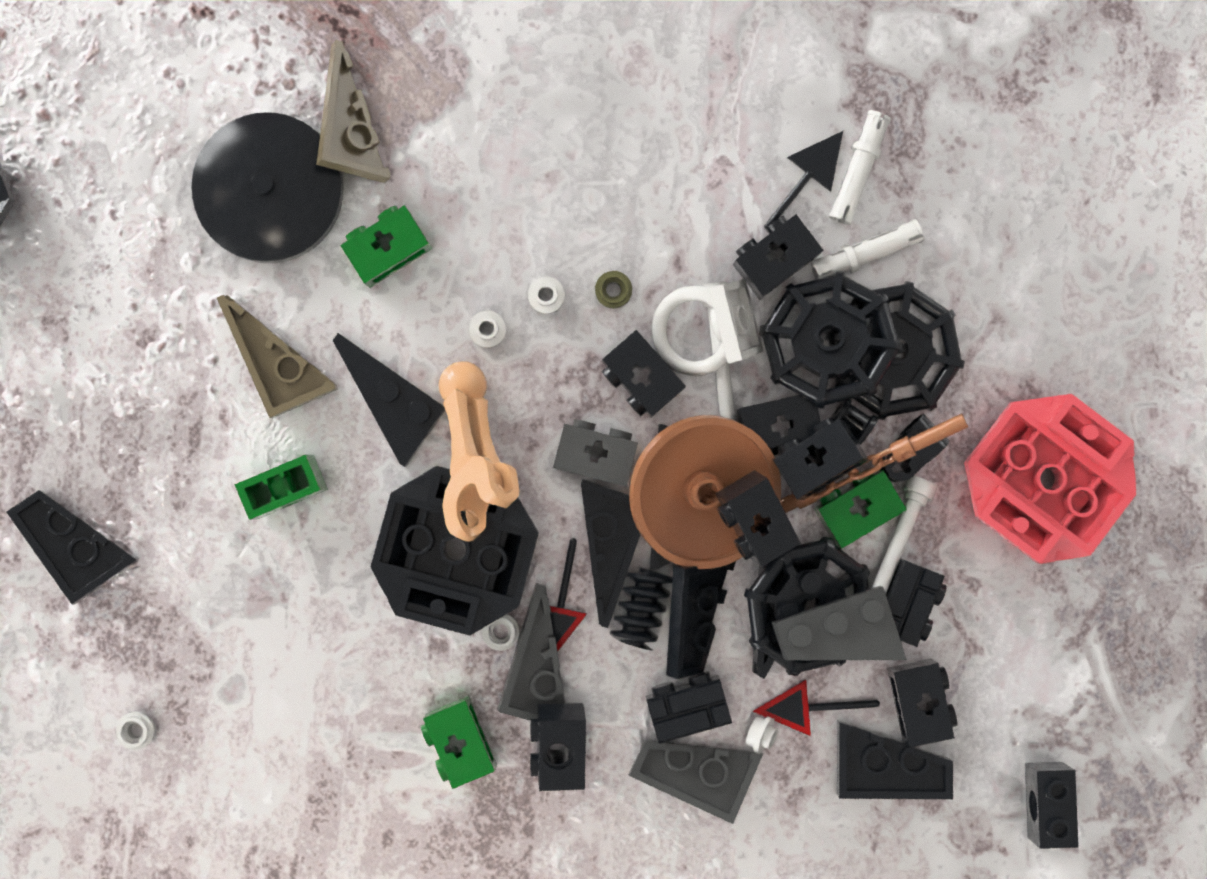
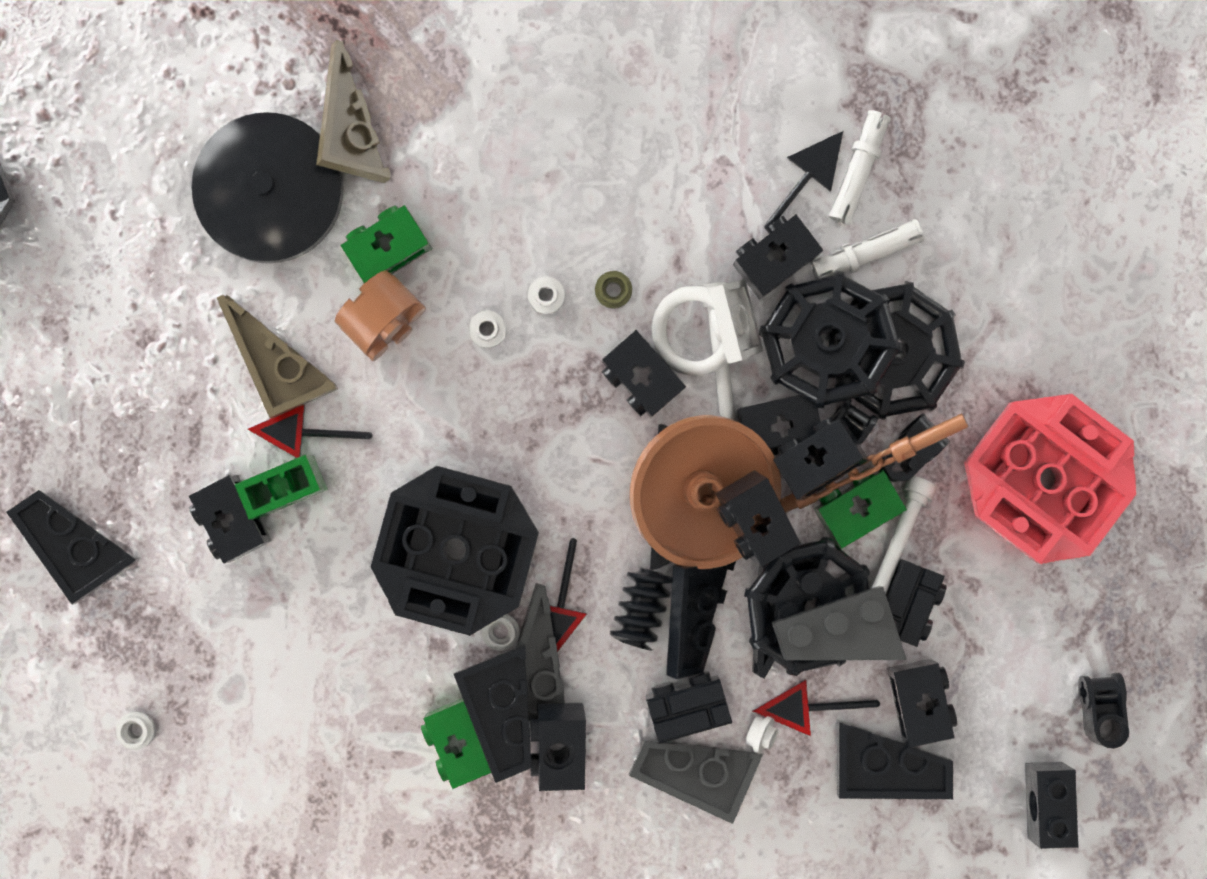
black wing [333,333,446,467] -> none
light nougat piece [439,361,519,542] -> none
dark grey brick [553,419,638,487] -> none
black wing [581,479,640,628] -> none
none -> black brick [189,475,272,564]
none -> piece [247,404,373,458]
none -> nougat brick [334,270,426,361]
none -> black wing [453,645,532,783]
none -> black piece [1078,673,1129,749]

